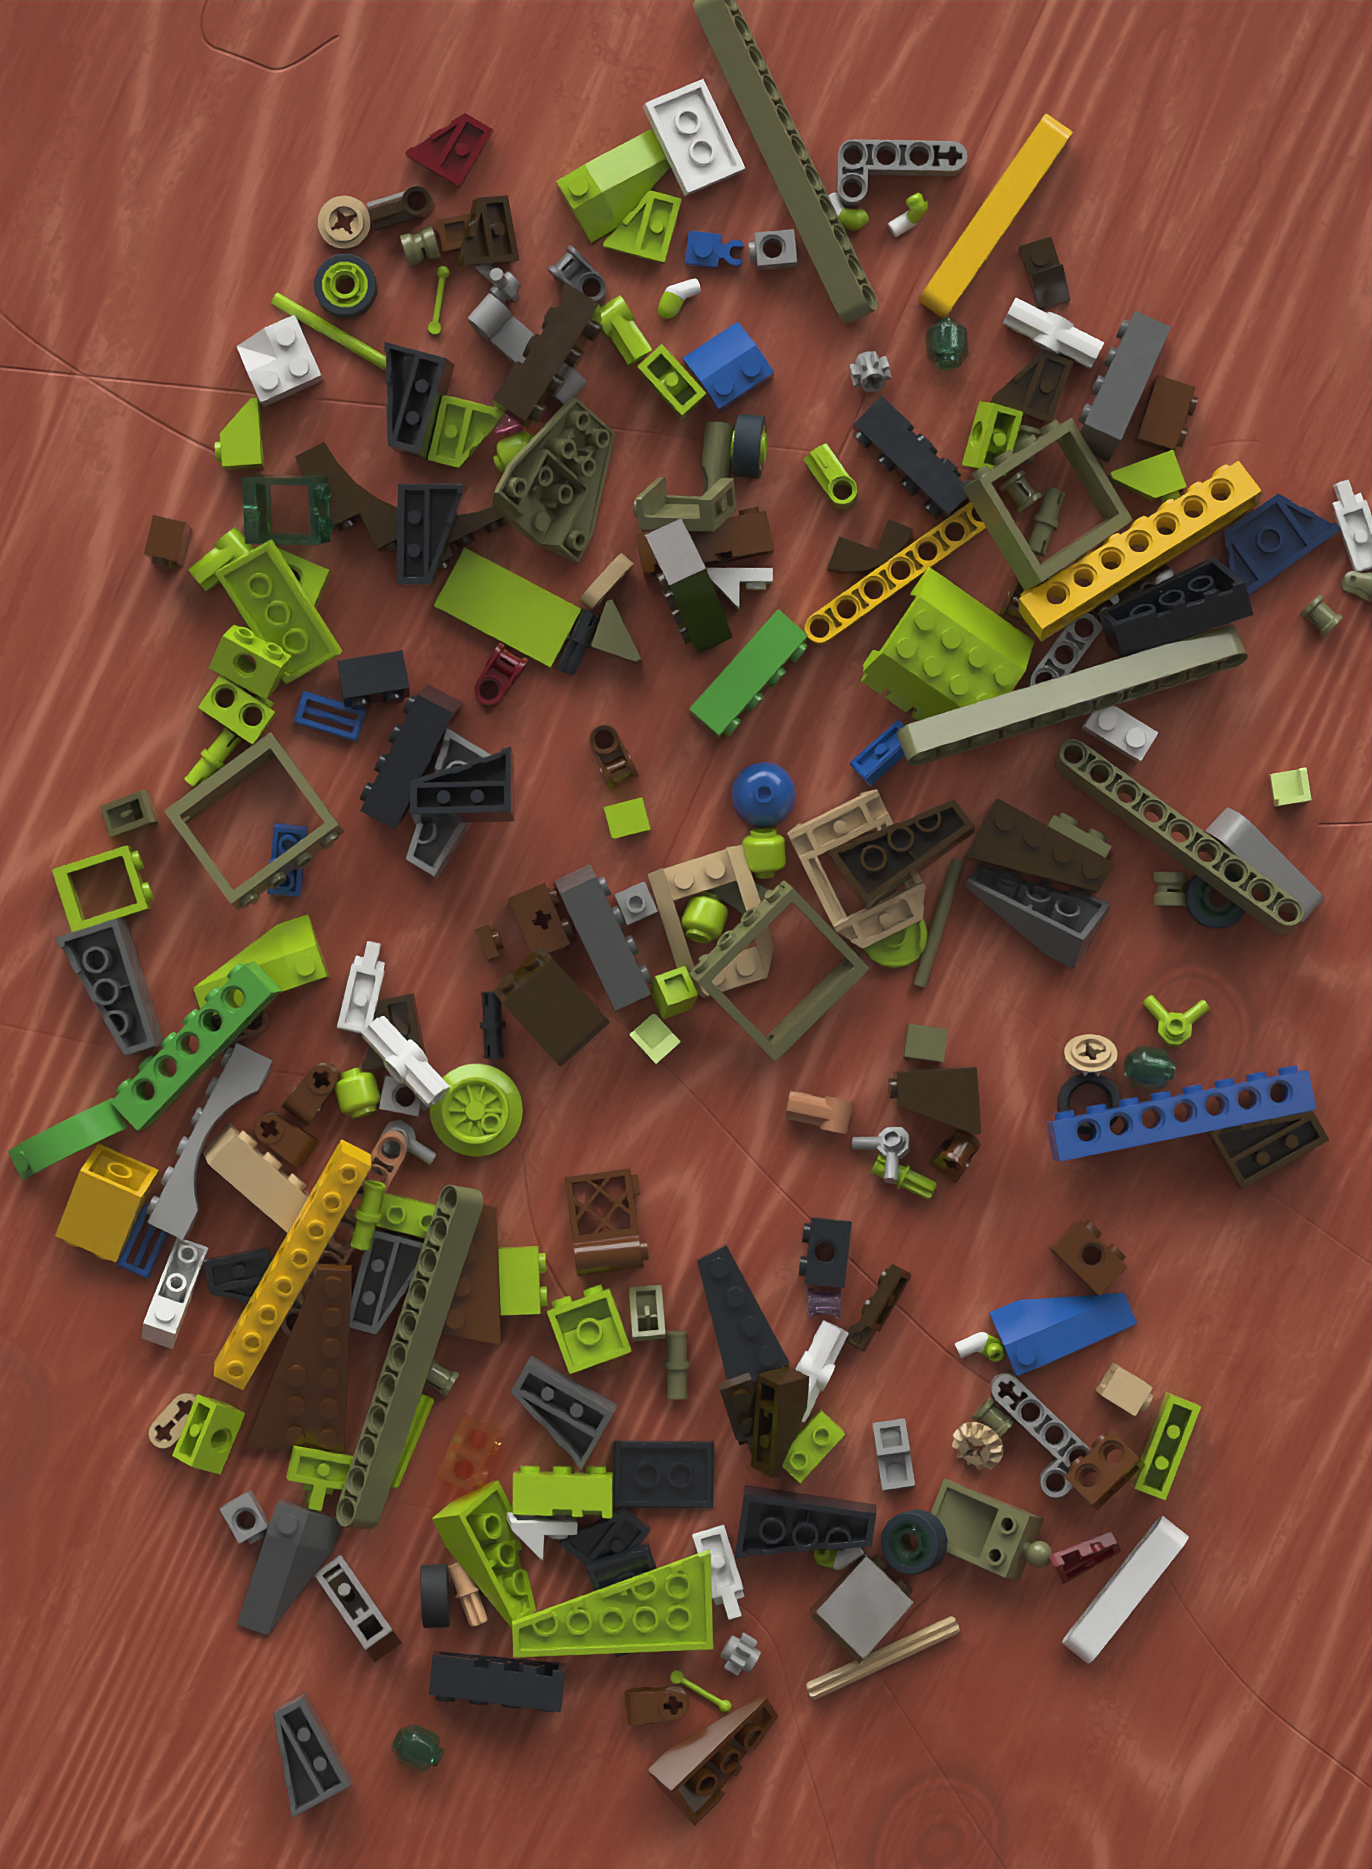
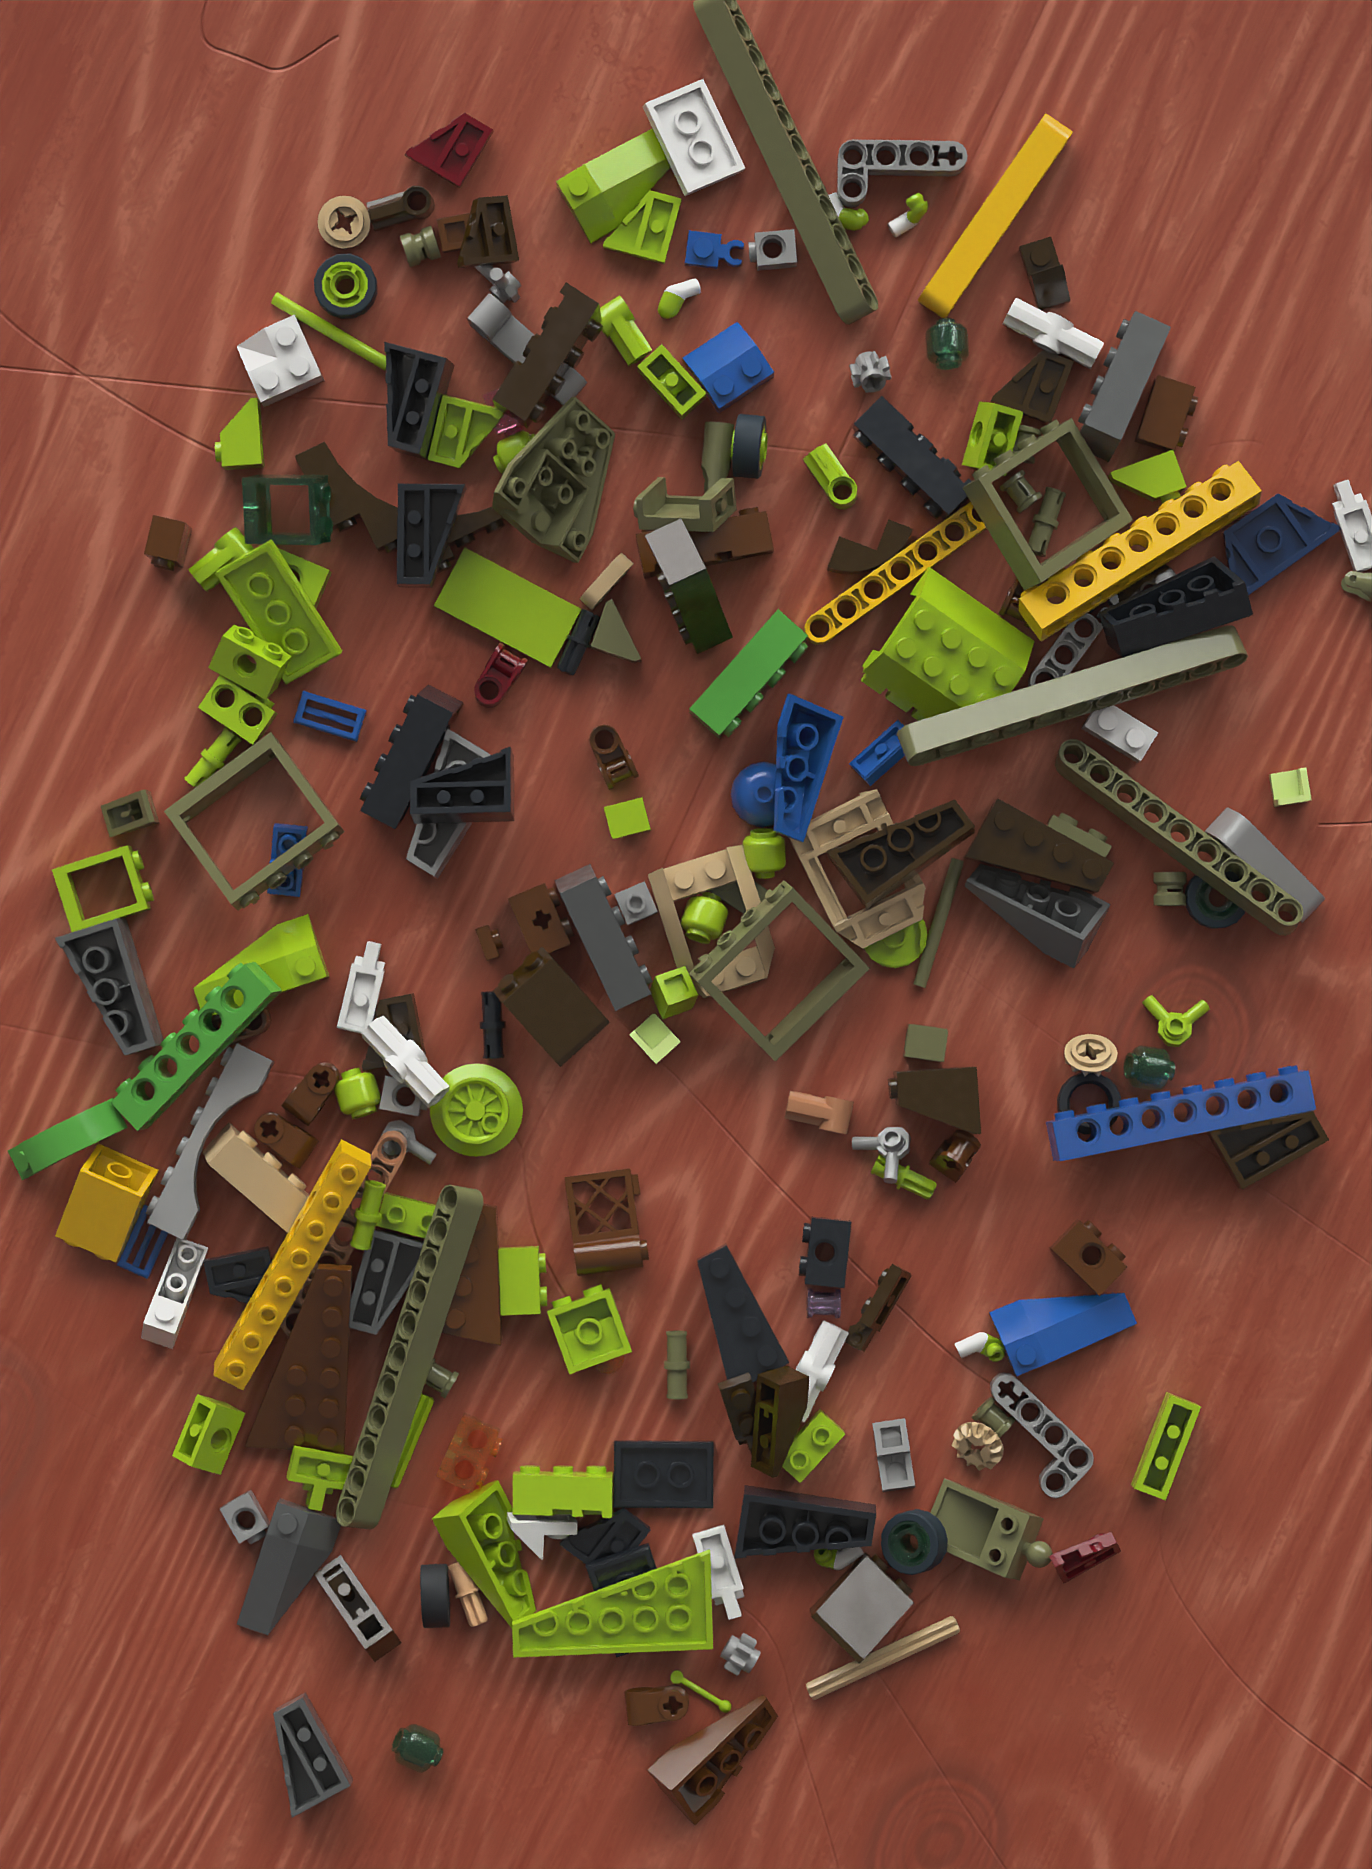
tan beam [148,1392,196,1448] -> none
black brick [337,650,410,710] -> none
lime hinge [428,266,450,335] -> none
black wedge [429,1650,566,1712] -> none
dark grey wedge [511,1355,618,1470] -> none
dark grey piece [546,245,608,305] -> none
olive slope [629,1285,666,1341] -> none
white slope [706,568,773,610] -> none
white beam [1062,1516,1189,1664] -> none
reddish brown brick [1065,1430,1145,1511] -> none
tan brick [1096,1362,1153,1416] -> none
olive bush [1299,594,1343,638] -> none
none -> blue wedge [774,694,843,842]

